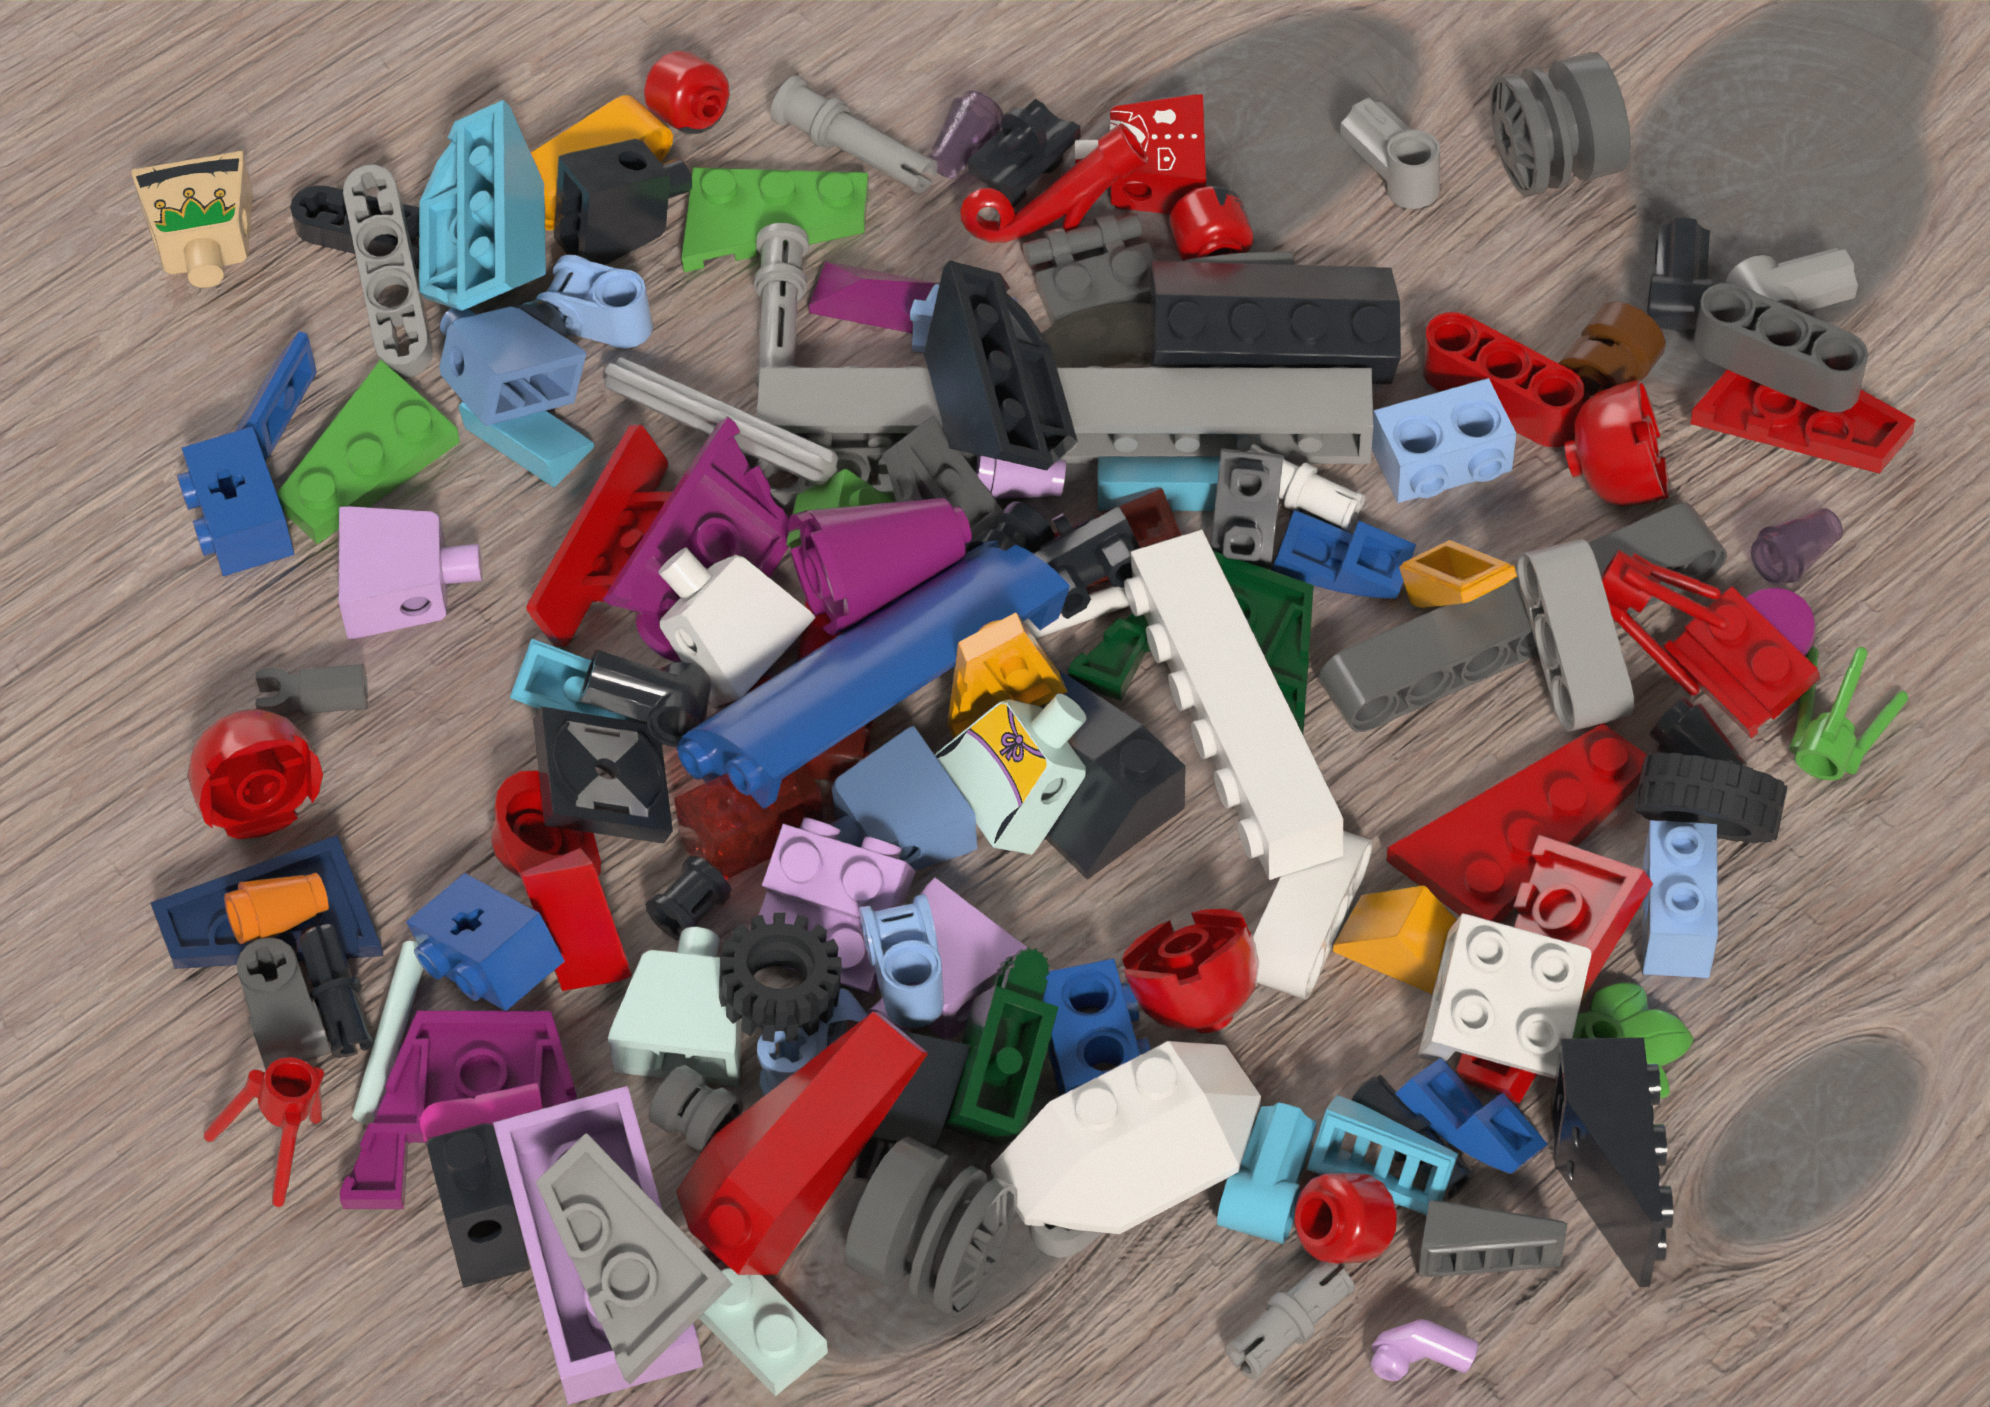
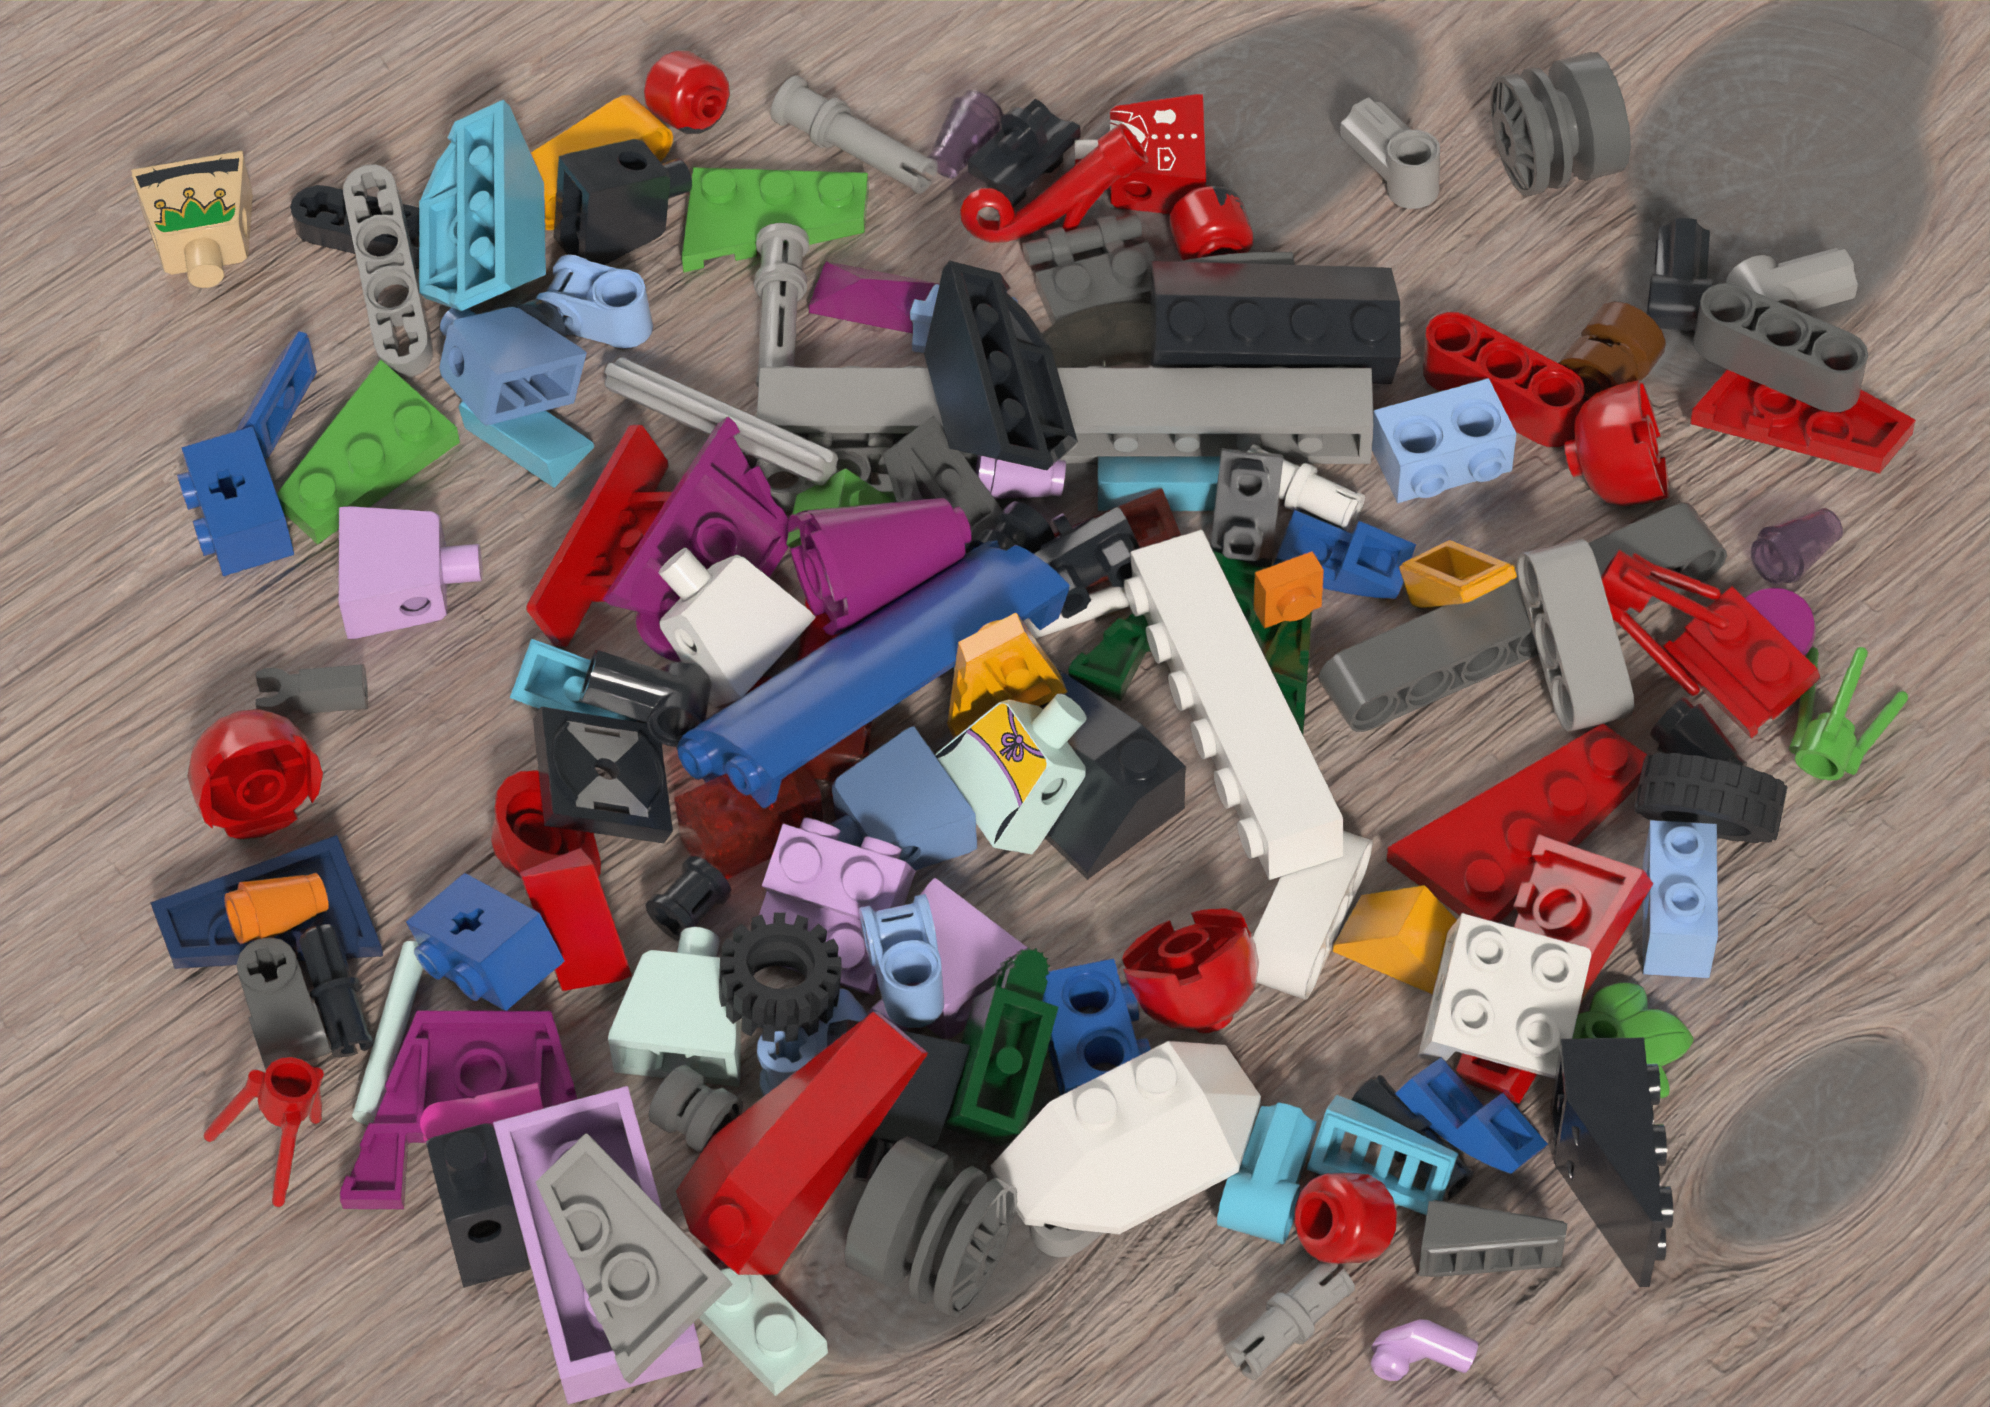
none -> orange plate [1254,551,1324,628]

